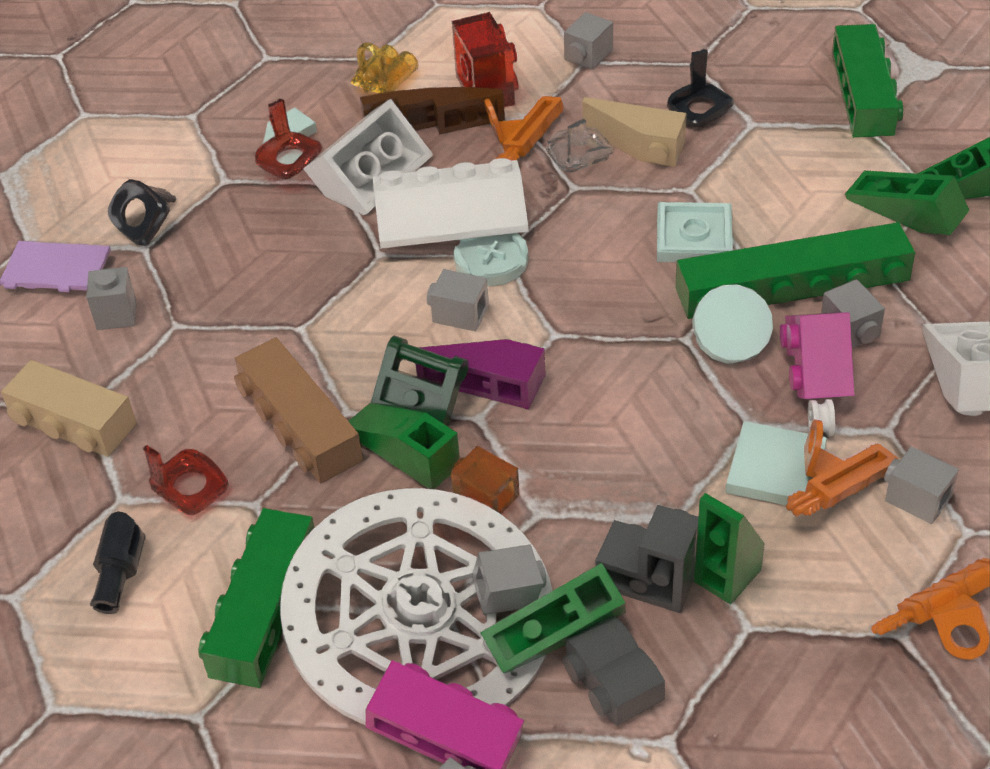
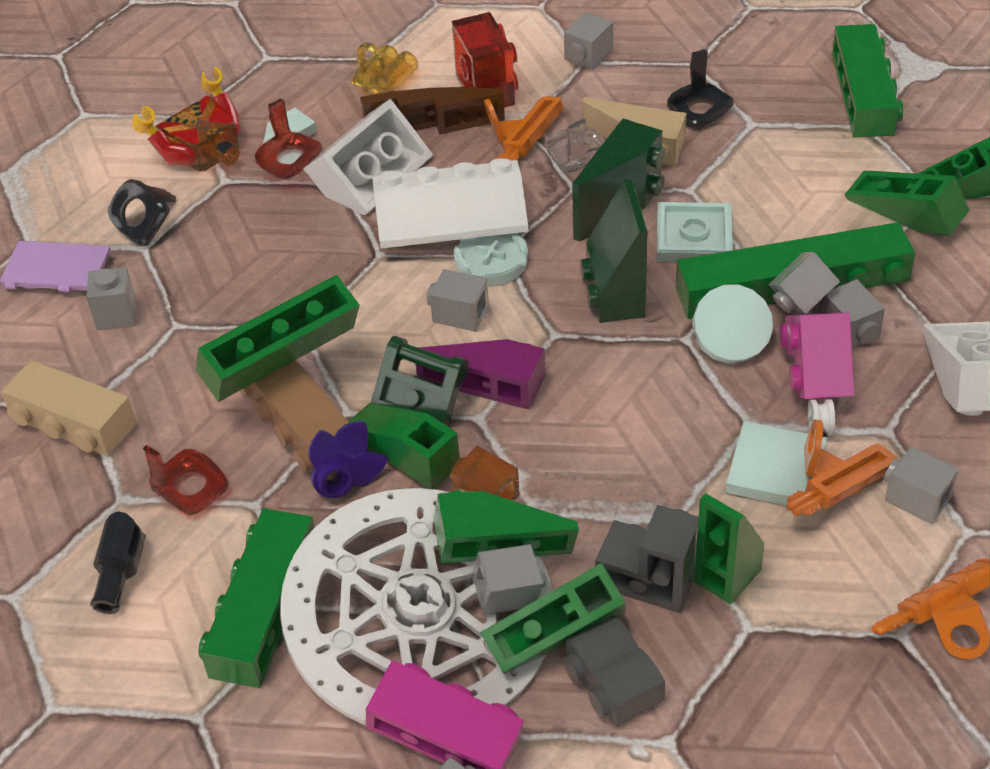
none -> torso [132,67,241,171]
none -> green brick [196,274,360,402]
none -> dark purple plate [308,421,388,498]
none -> green slope [433,490,579,564]
none -> dark green slope [572,118,666,242]
none -> dark green slope [580,179,648,323]
none -> light grey brick [768,252,840,314]

